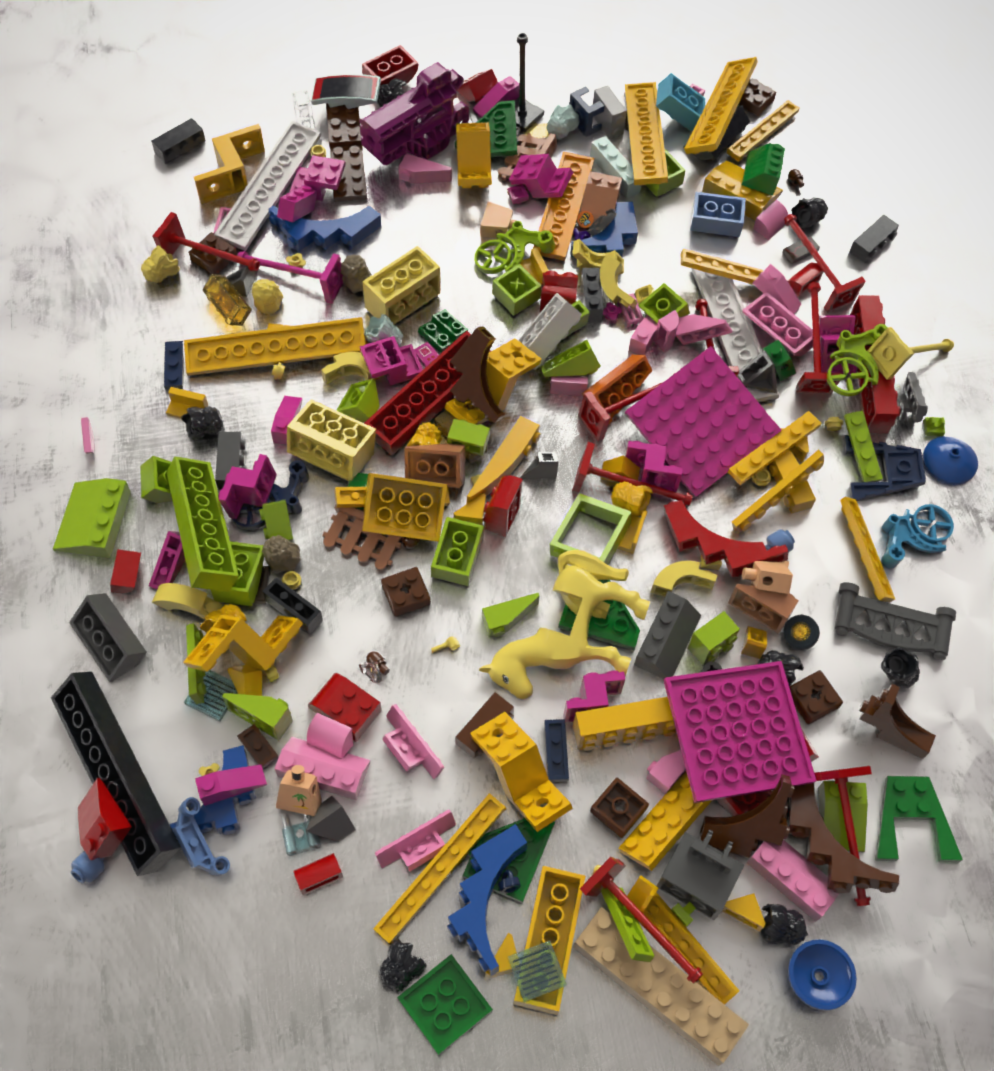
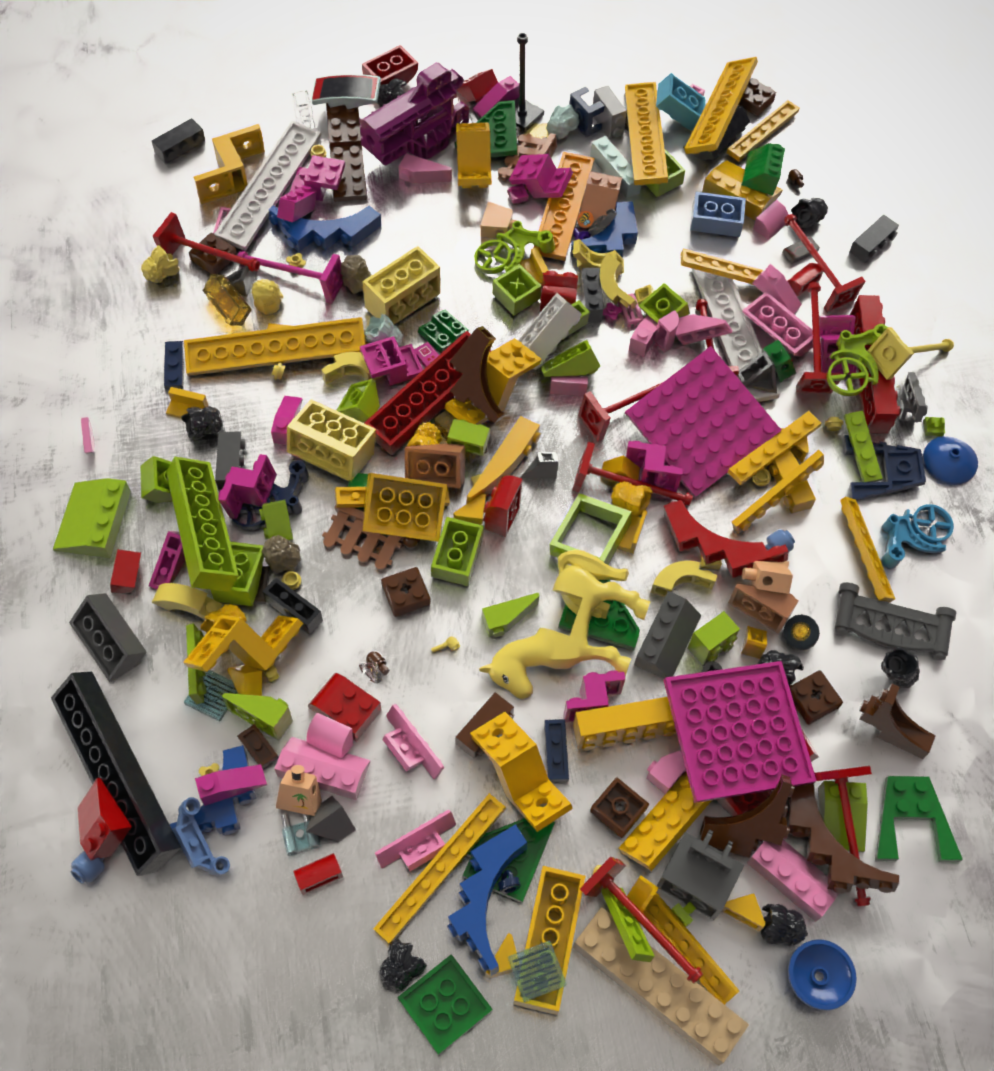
orange wedge [581,355,653,424] -> none

